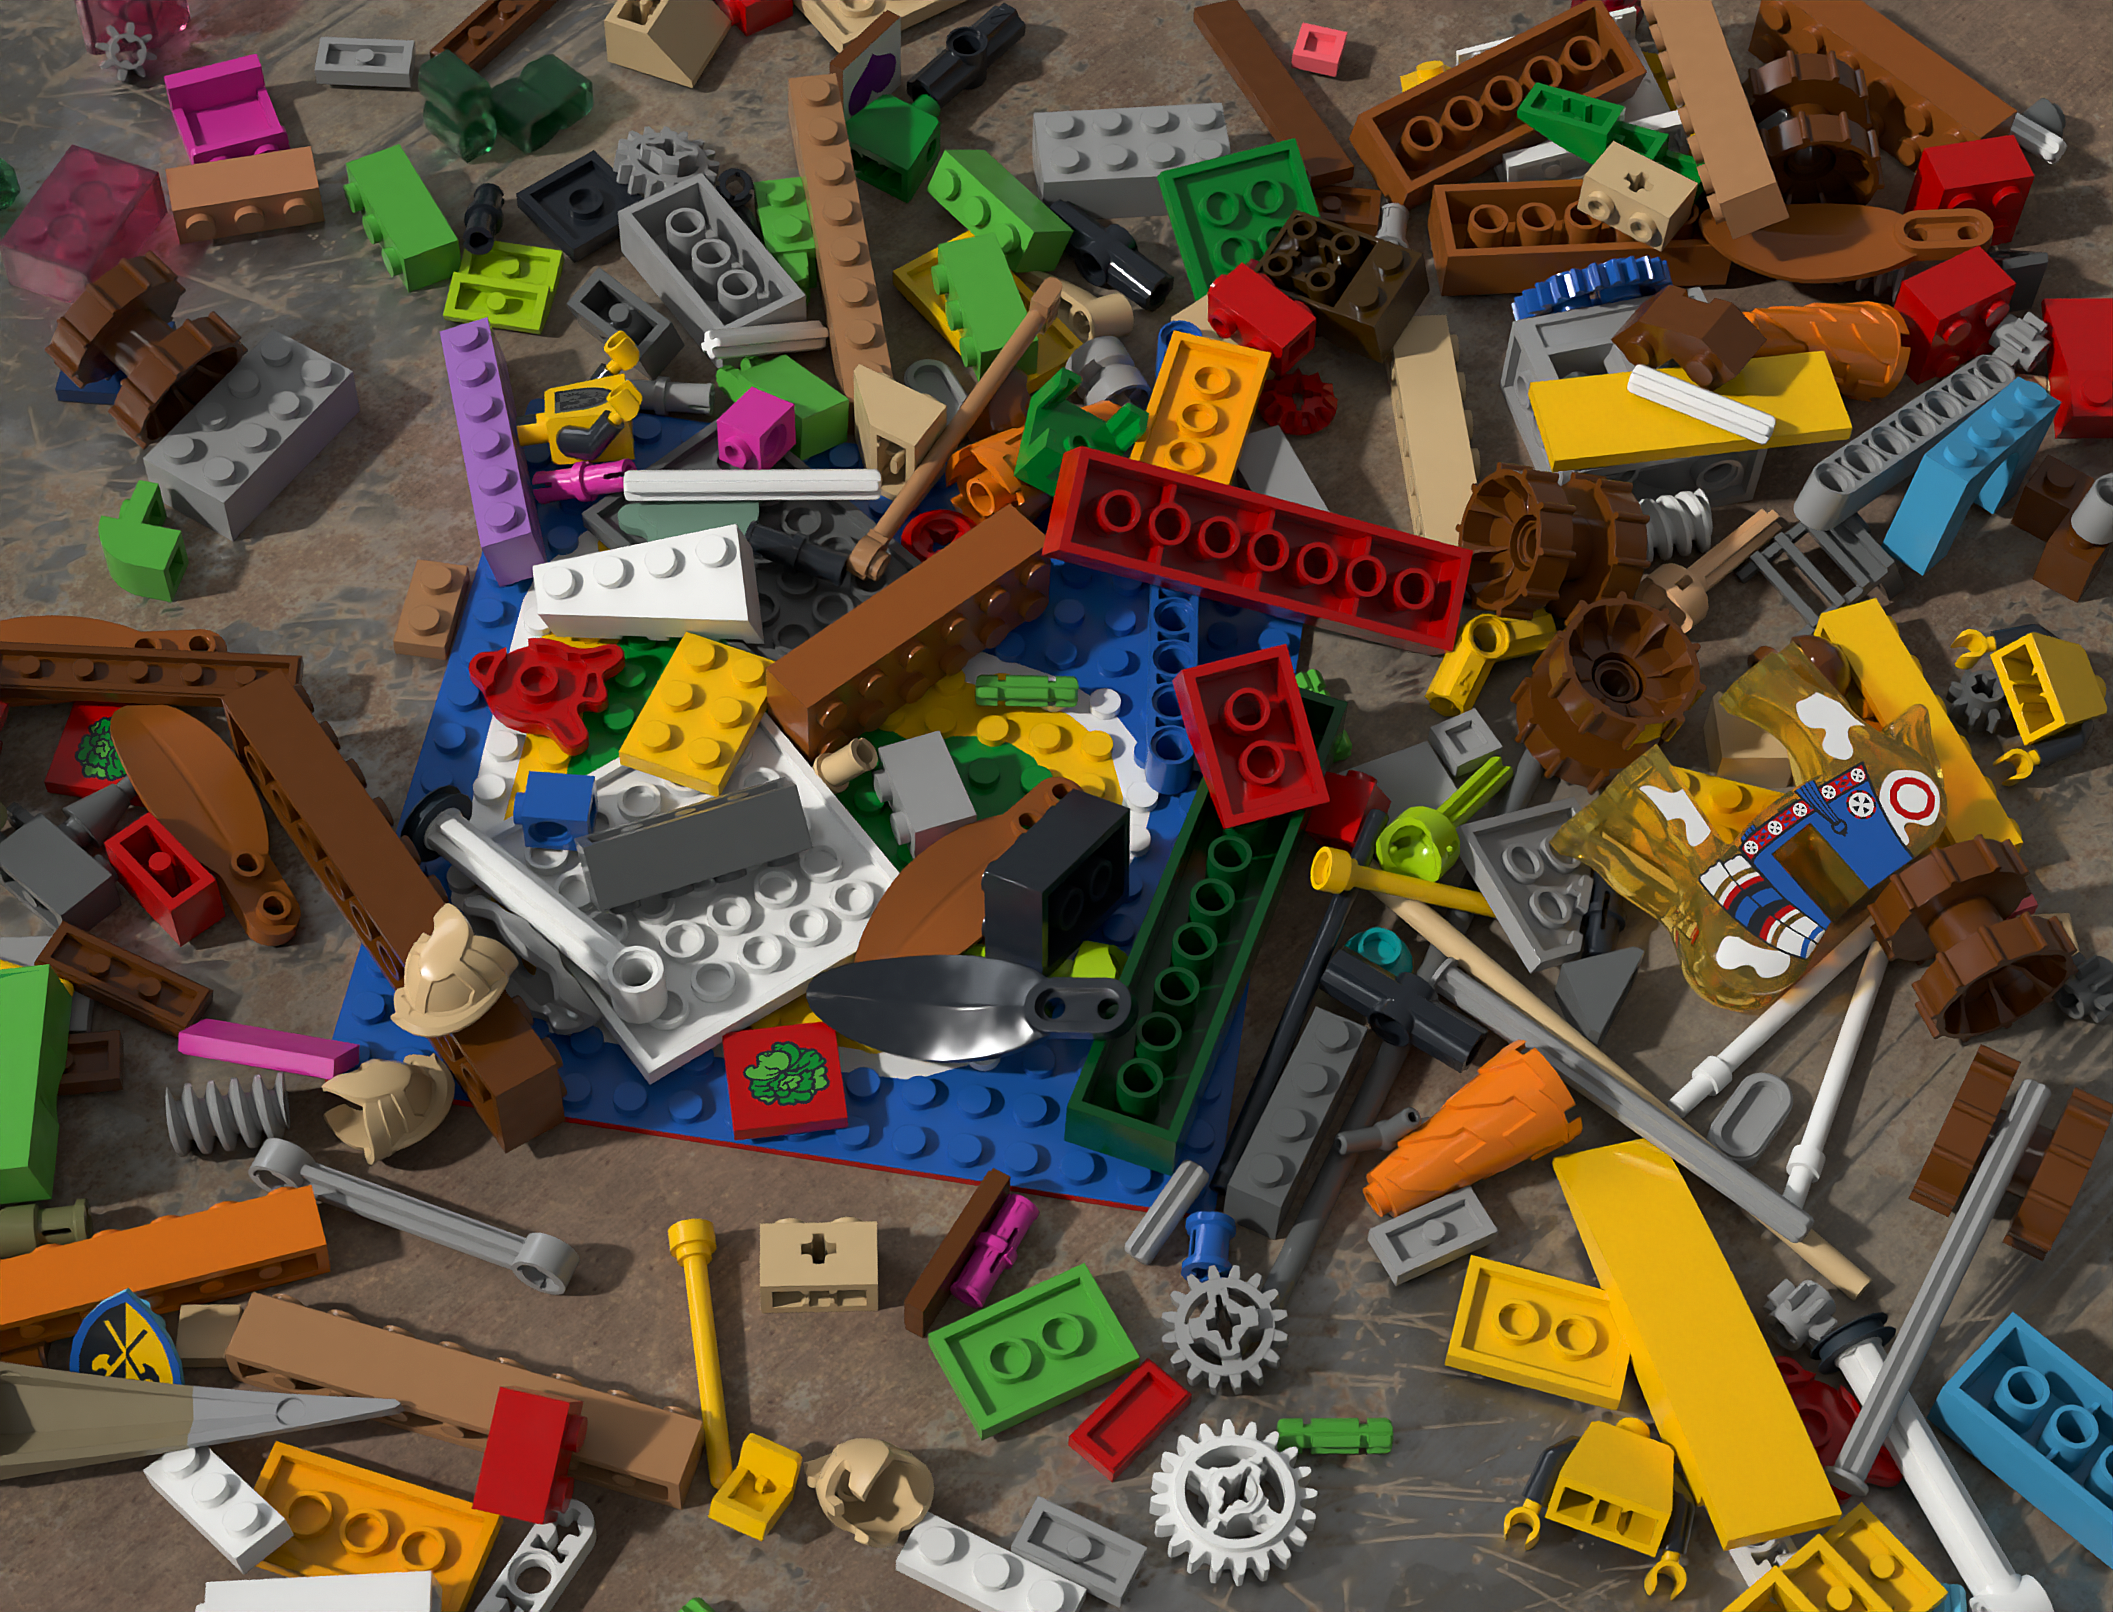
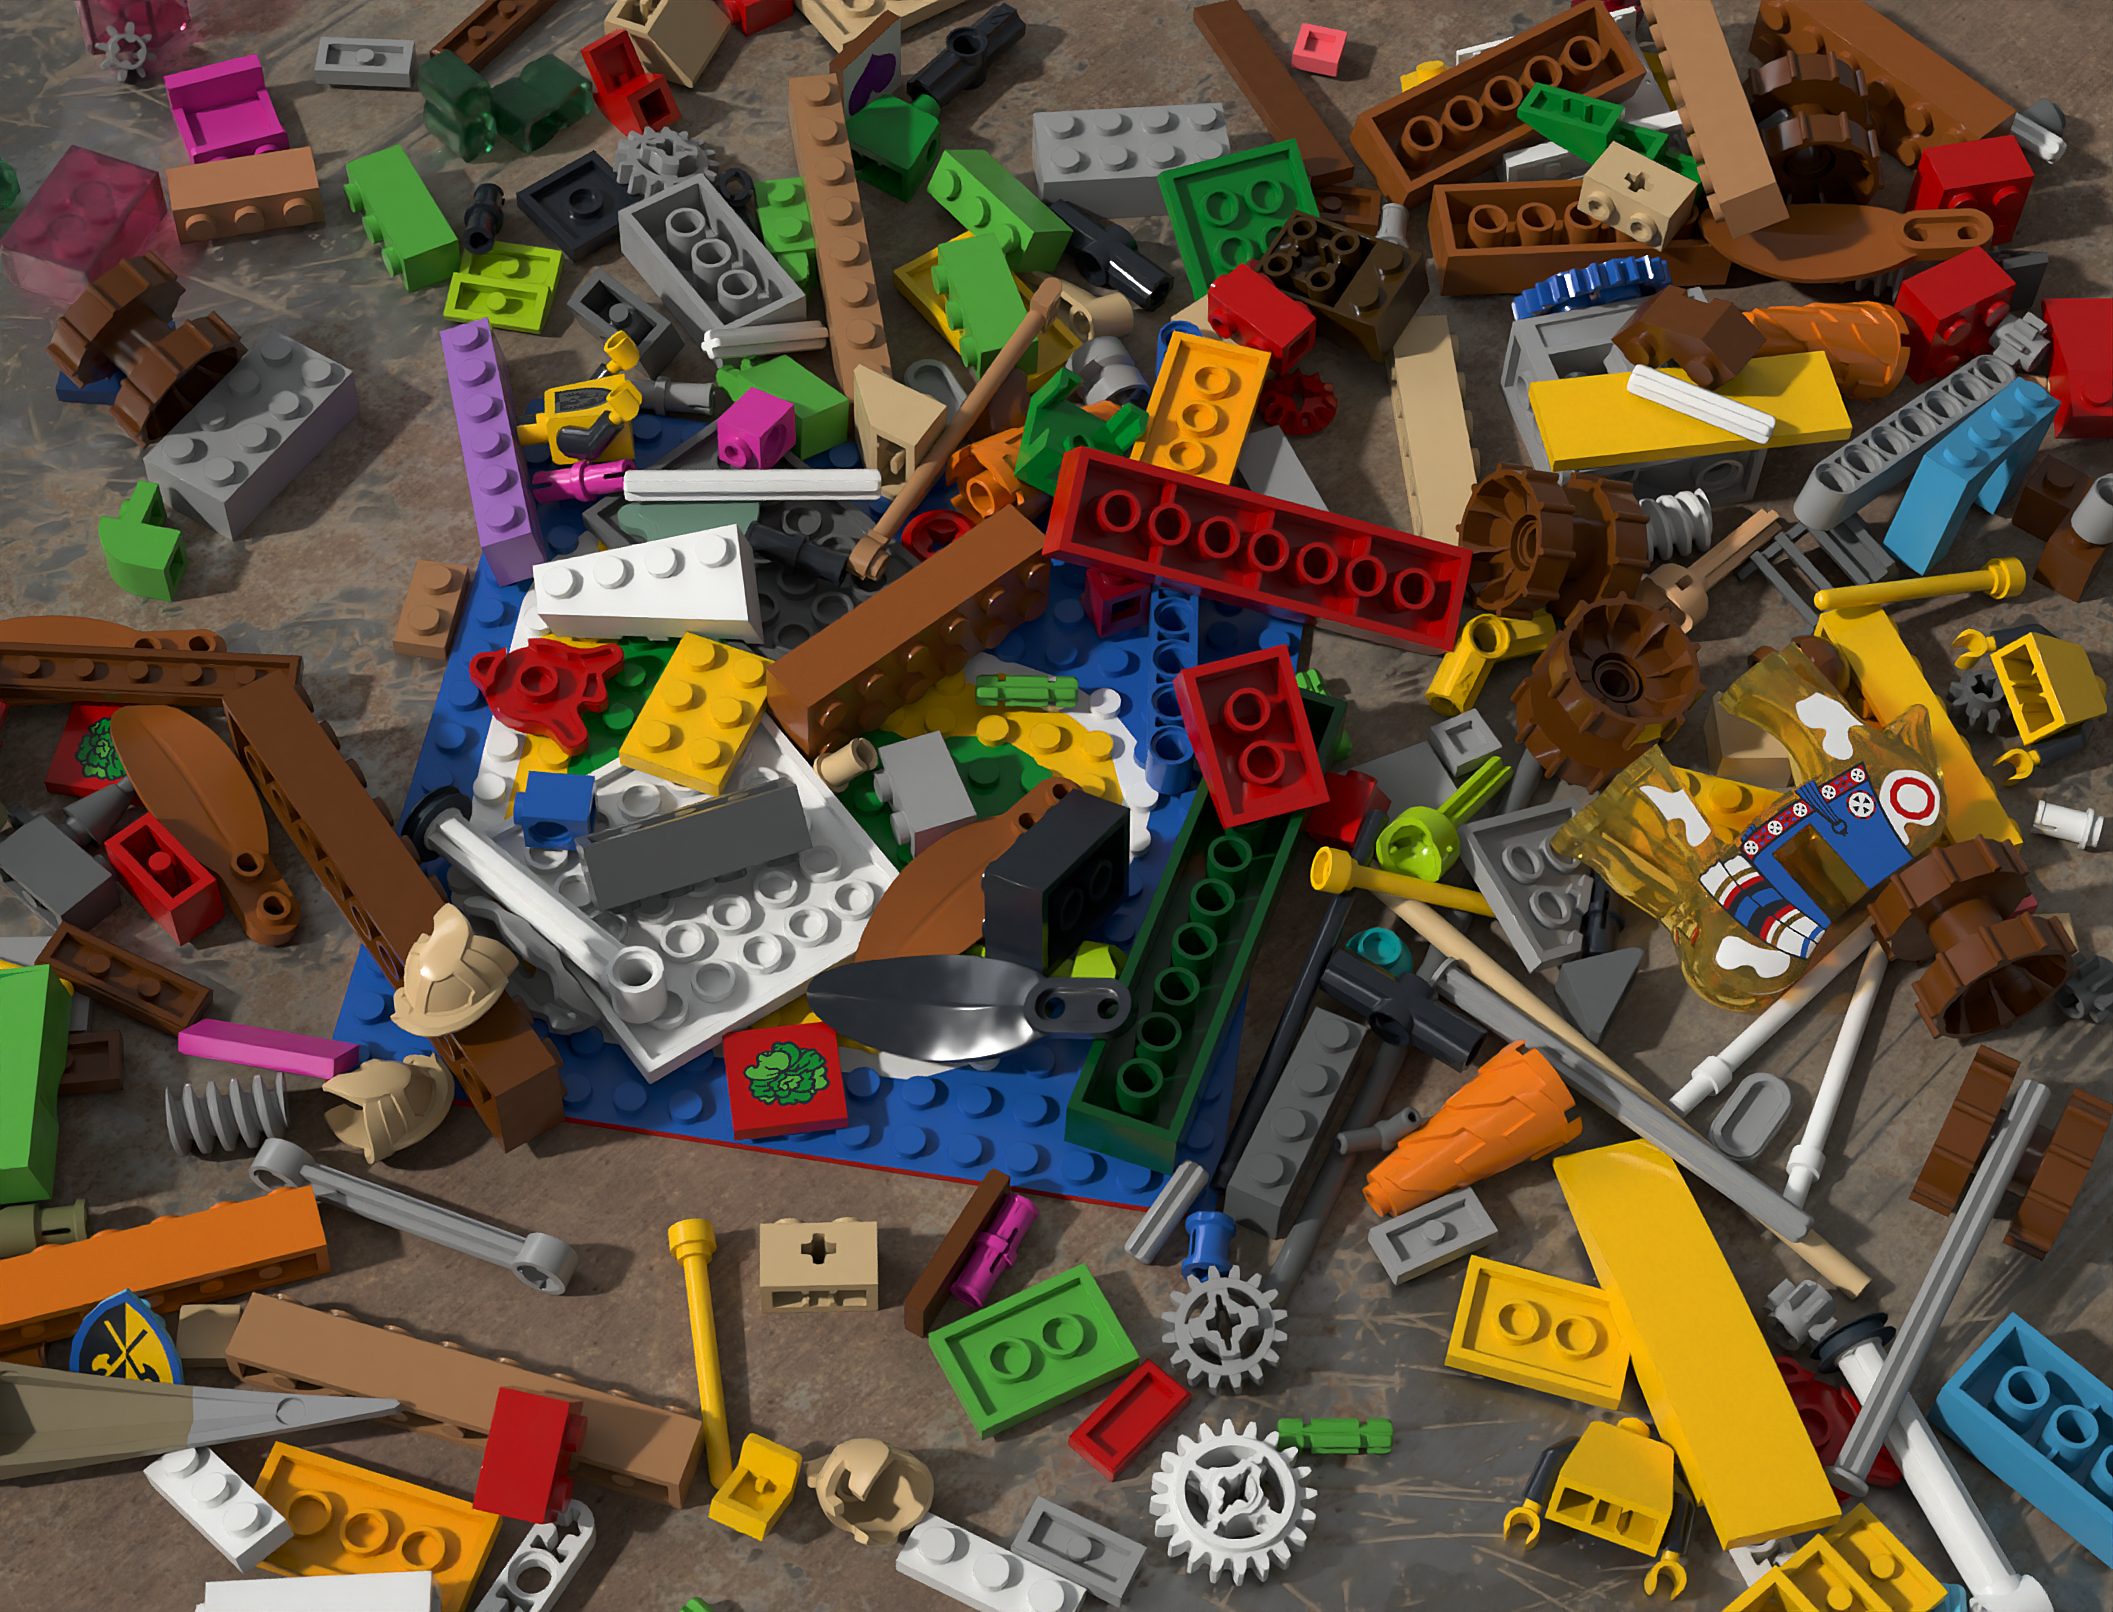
none -> red brick [580,29,682,137]
none -> dark red brick [1079,569,1151,639]
none -> yellow piece [1814,556,2026,611]
none -> white pin [2031,800,2104,850]

